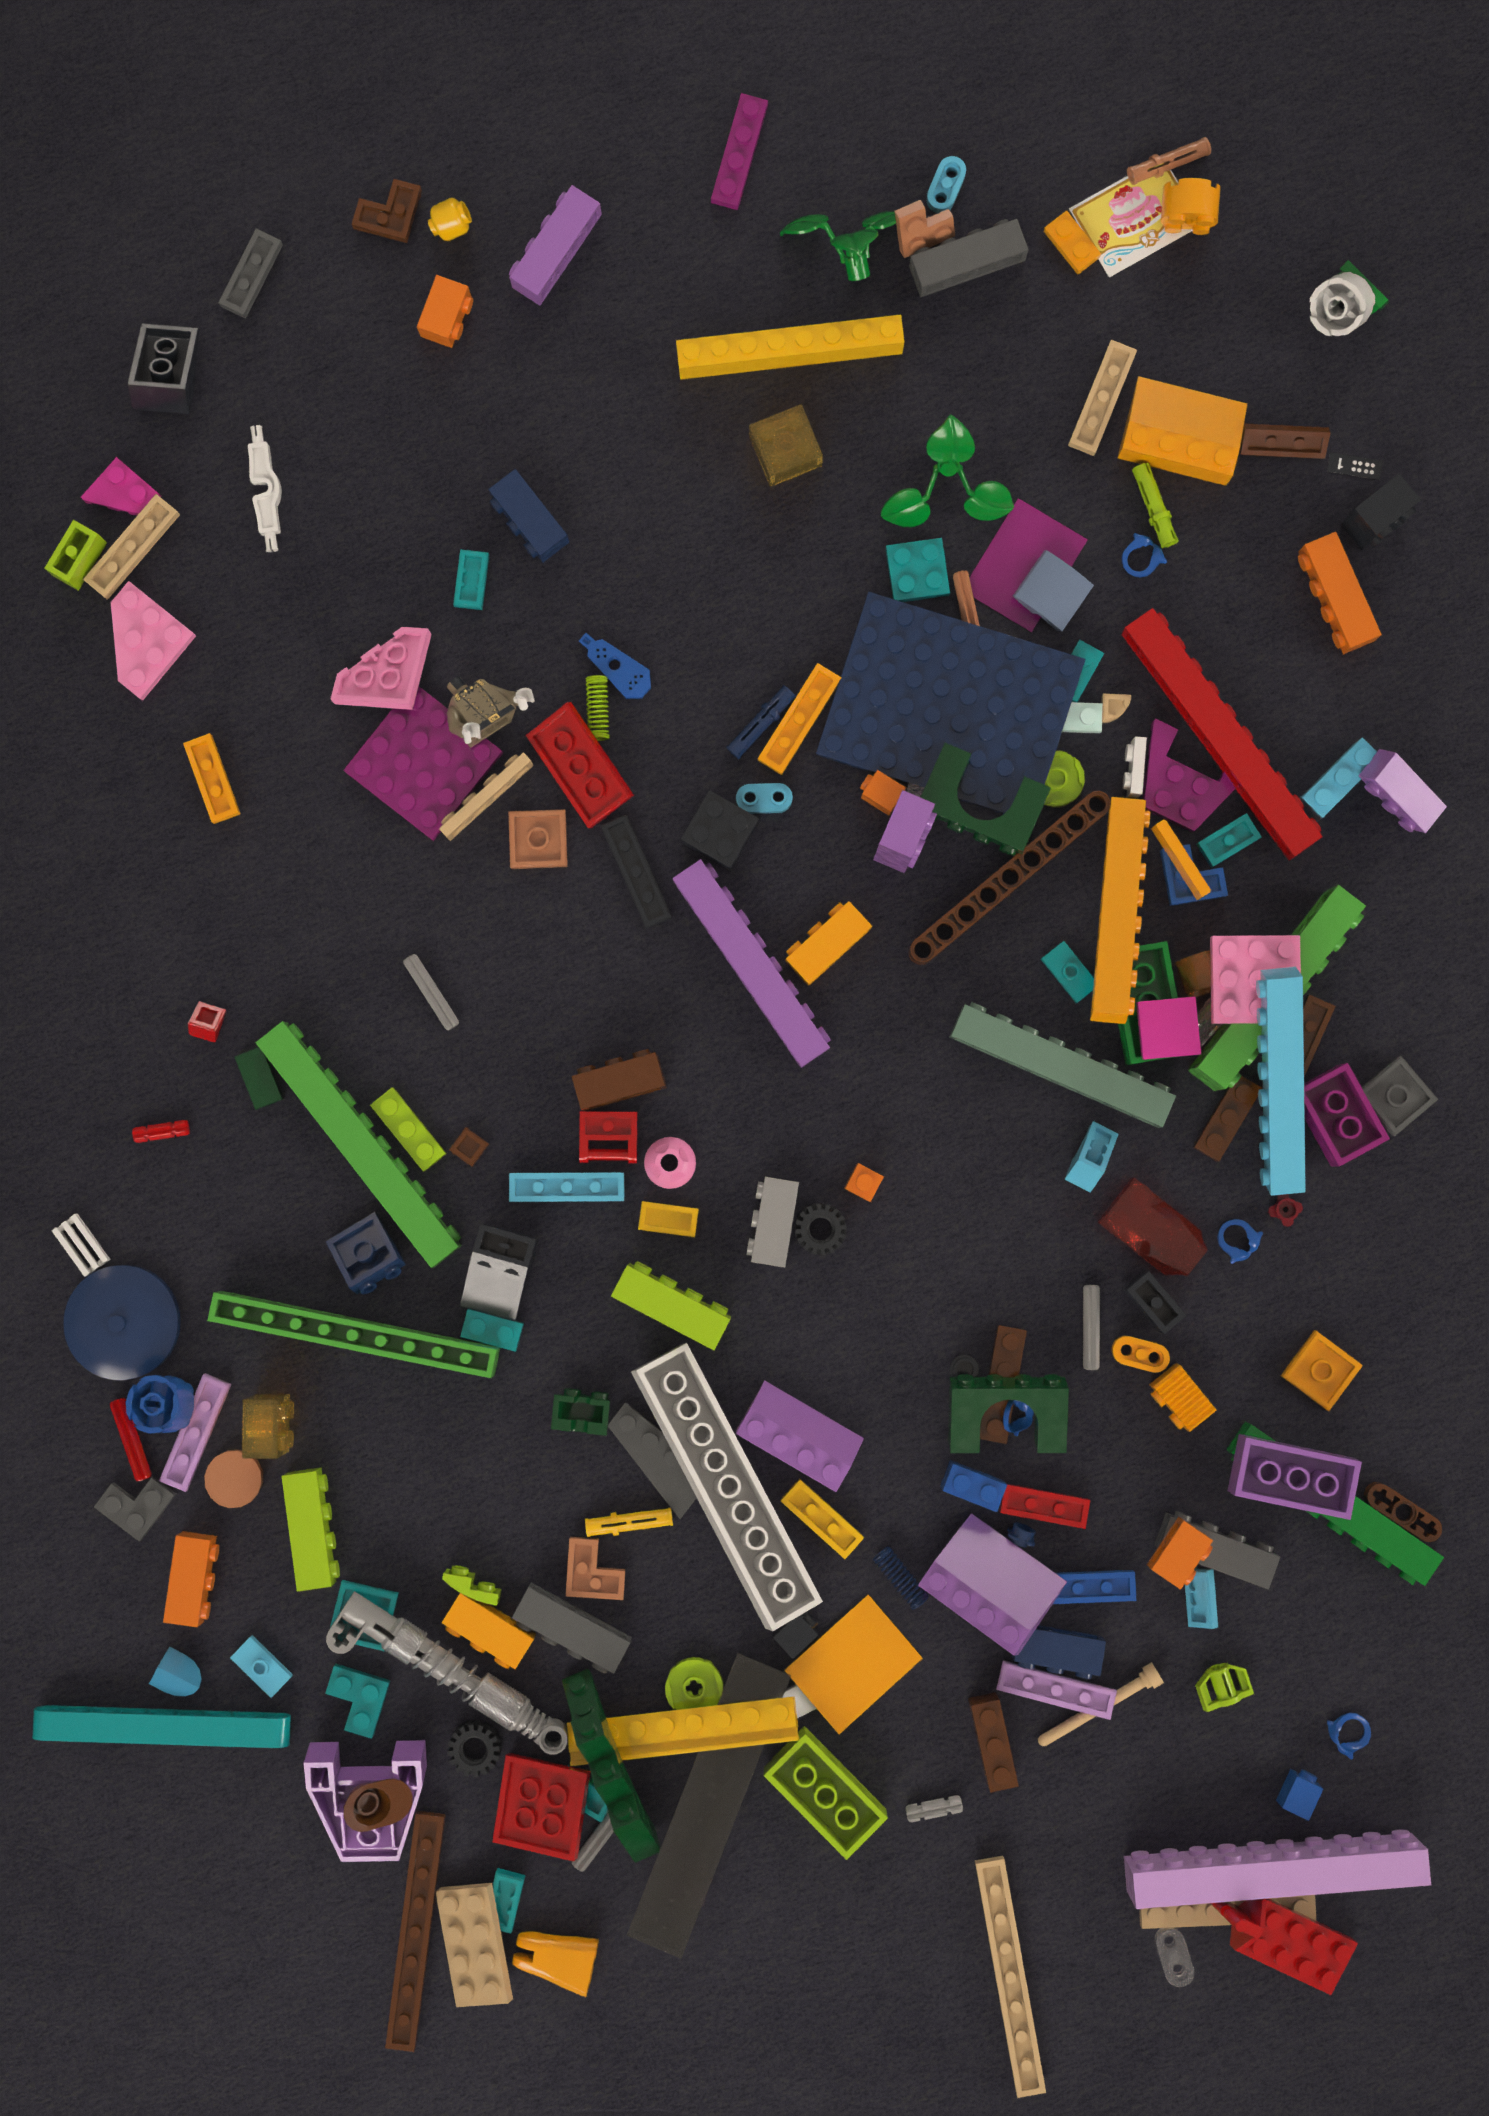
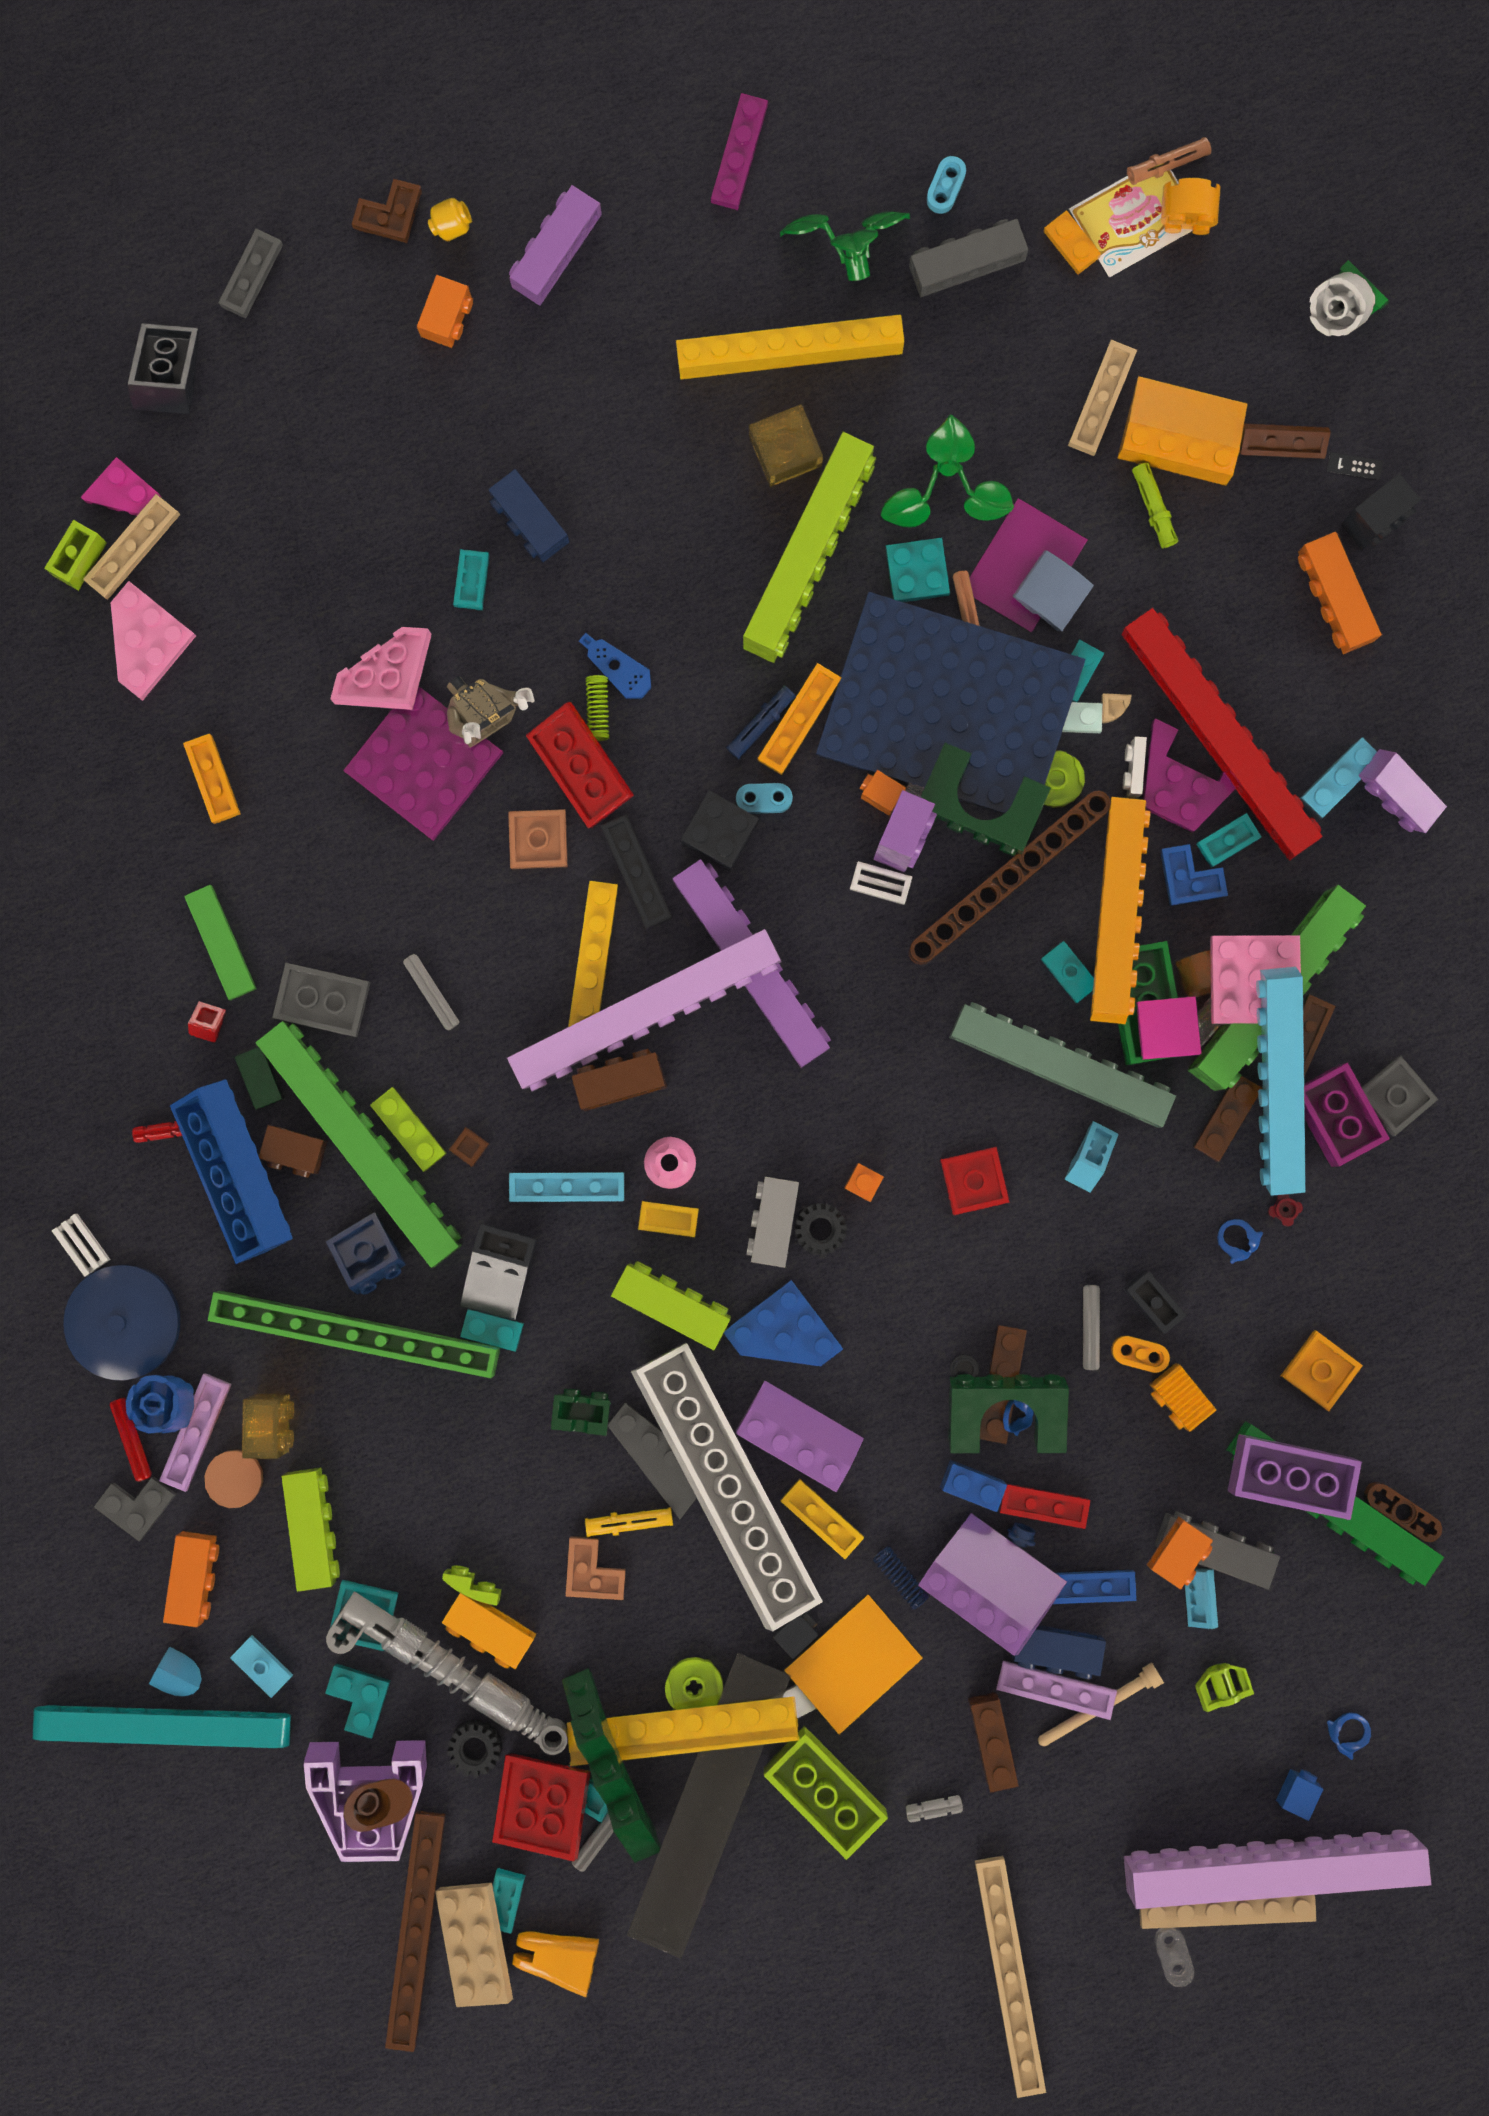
white piece [248,425,282,552] -> none
tan plate [439,752,534,841] -> none
dark grey brick [512,1582,632,1674] -> none
red plate [579,1112,637,1163] -> none
light orange brick [786,901,872,986] -> none
nougat plate [894,200,955,258] -> none
clear red slope [1098,1177,1208,1276] -> none
blue piece [1122,533,1167,578] -> none
light orange tile [1151,820,1211,900] -> none
red hinge [1210,1898,1358,1995] -> none
none -> blue brick [170,1080,293,1264]
none -> bright green tile [184,885,257,1000]
none -> reddish brown brick [259,1125,328,1178]
none -> dark grey plate [272,963,370,1037]
none -> lavender brick [507,929,782,1091]
none -> yellow plate [568,881,618,1027]
none -> blue plate [724,1280,843,1366]
none -> lime brick [743,432,876,663]
none -> white tile [850,861,912,905]
none -> red tile [940,1147,1009,1215]

